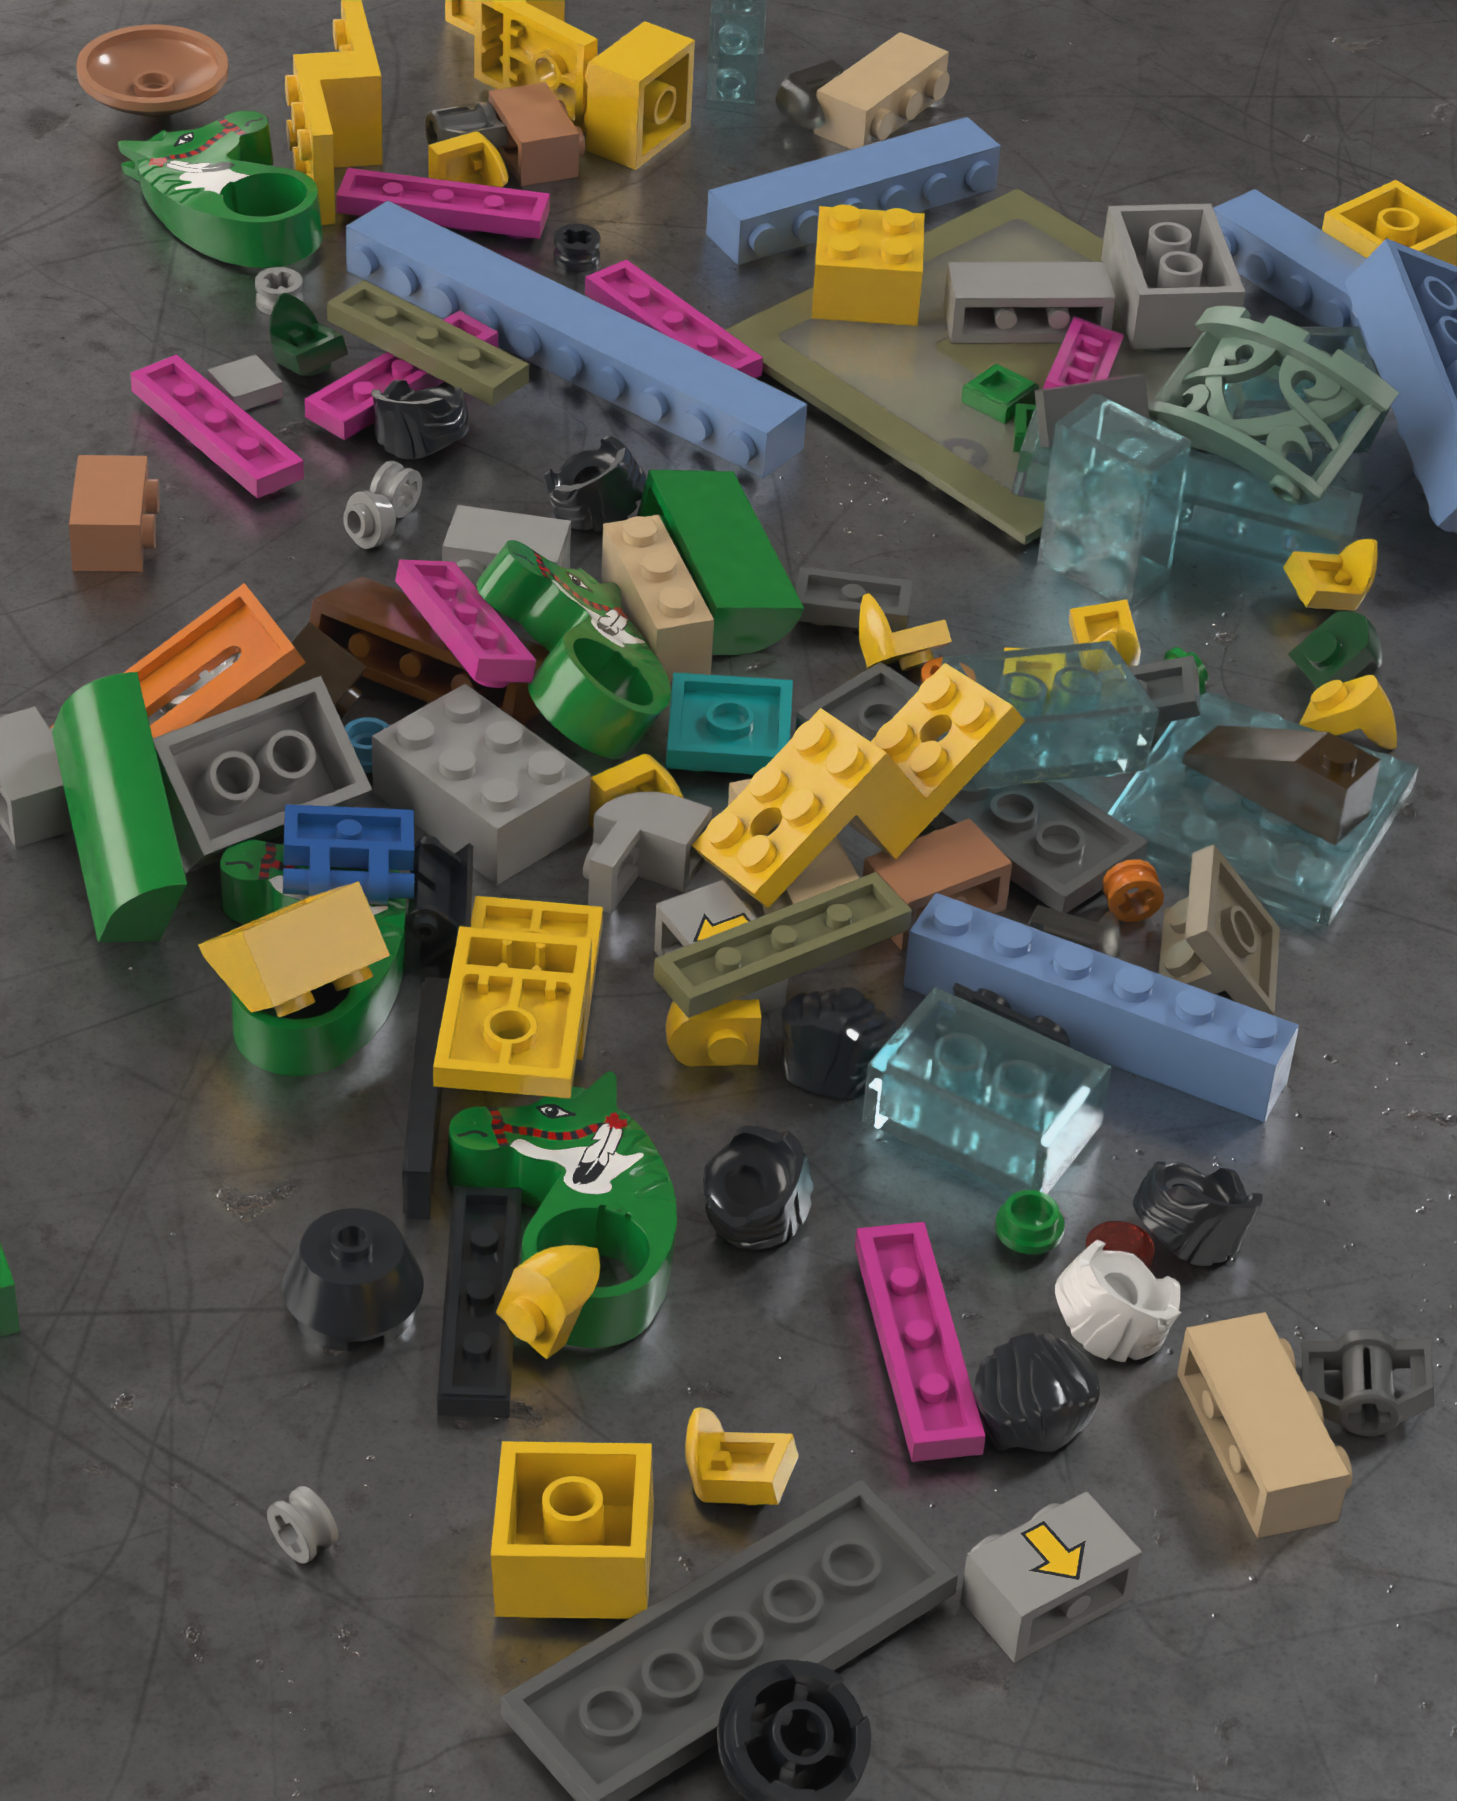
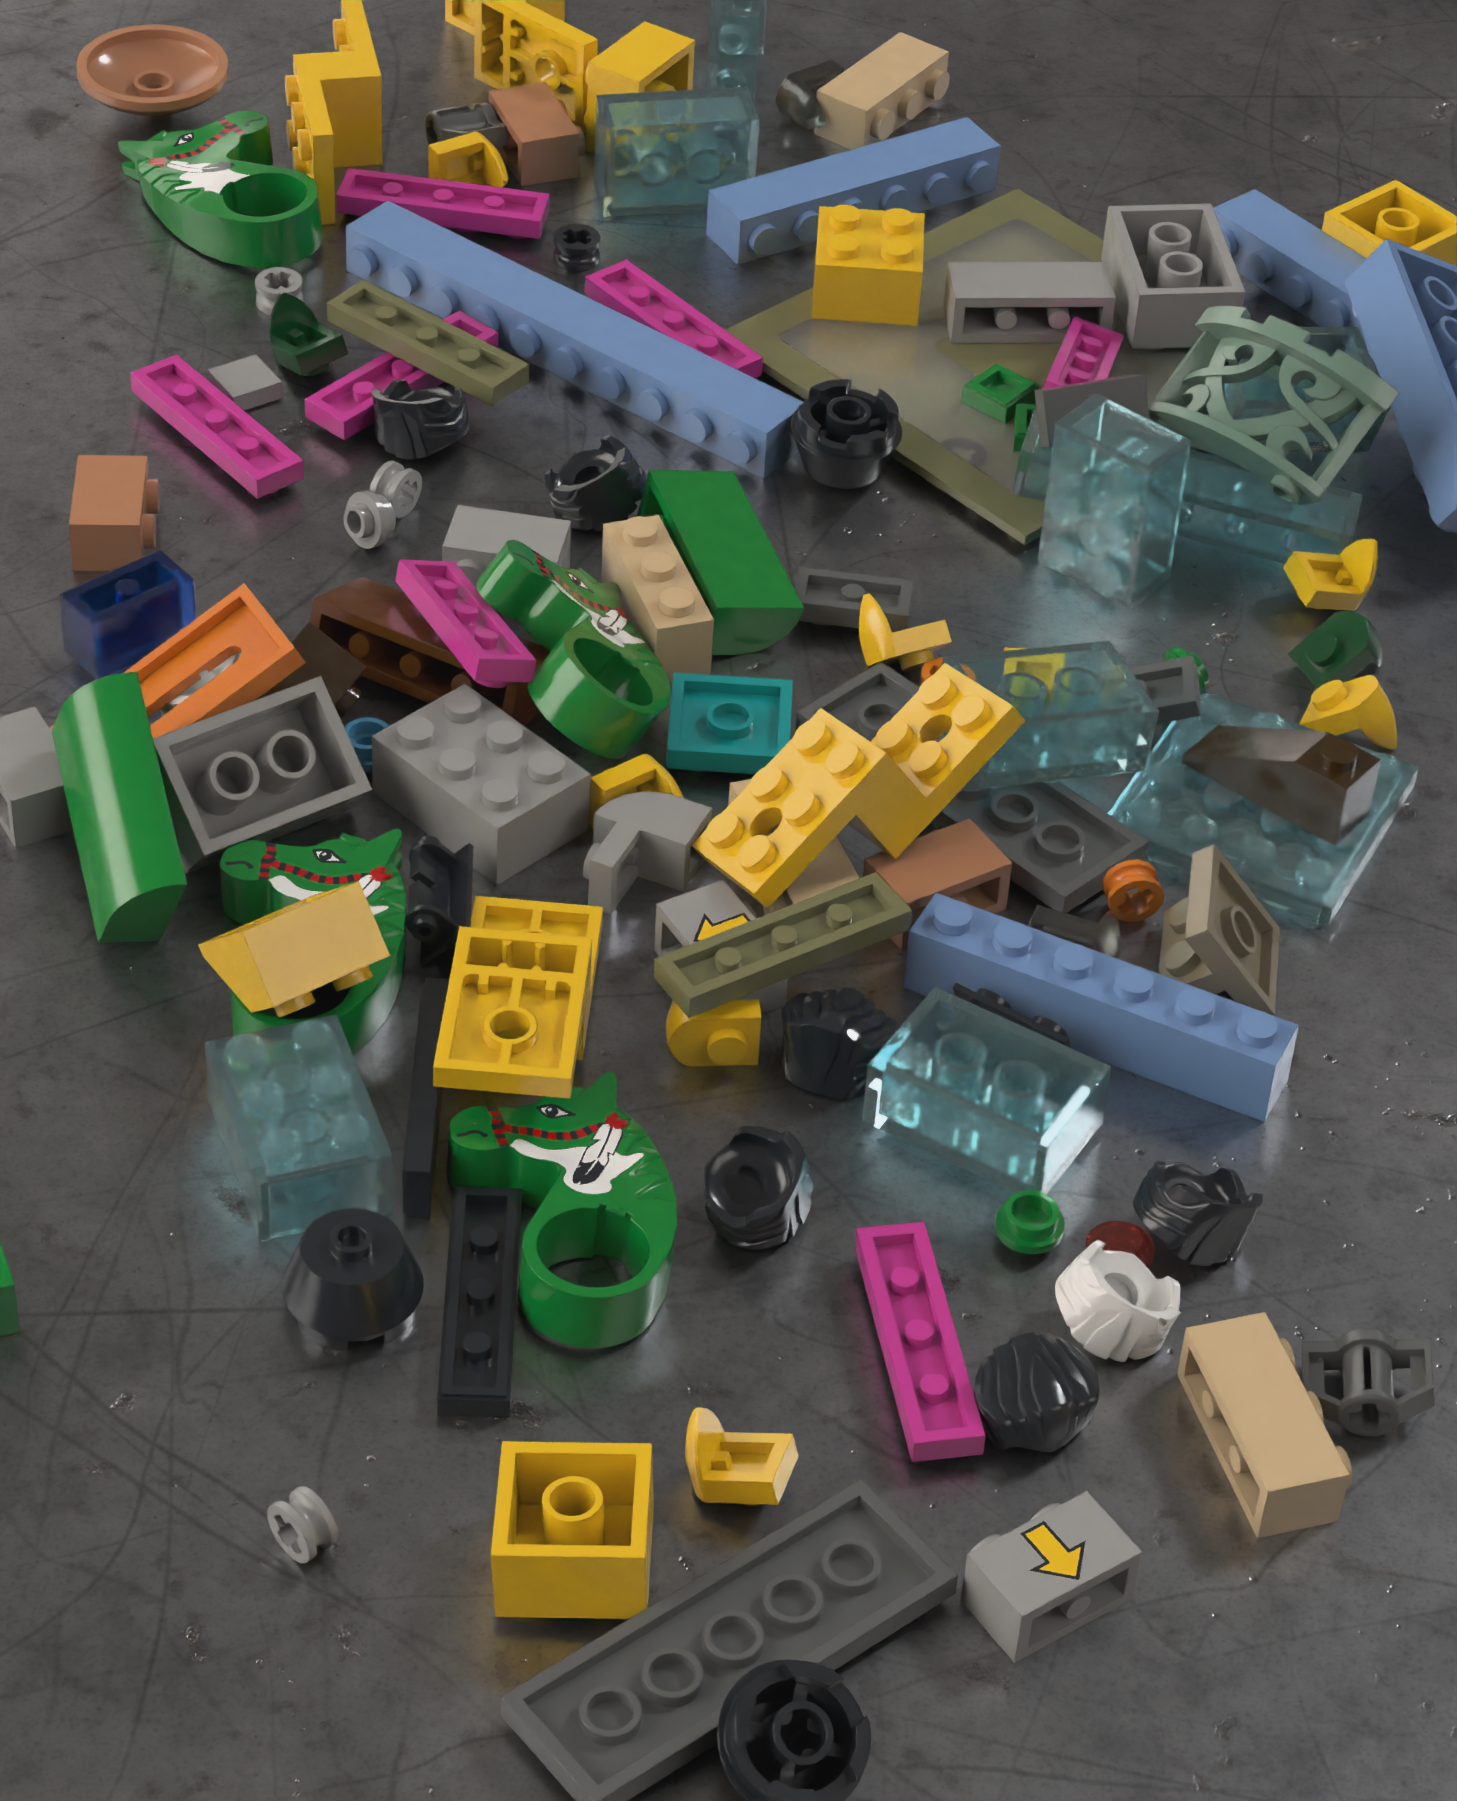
blue plate [282,804,414,905] -> none
yellow plate [496,1245,600,1360] -> none
yellow plate [1069,599,1141,675] -> none
none -> clear blue brick [59,550,196,680]
none -> clear light blue brick [205,1014,393,1242]
none -> clear light blue brick [594,87,759,217]
none -> black cone [791,379,902,489]

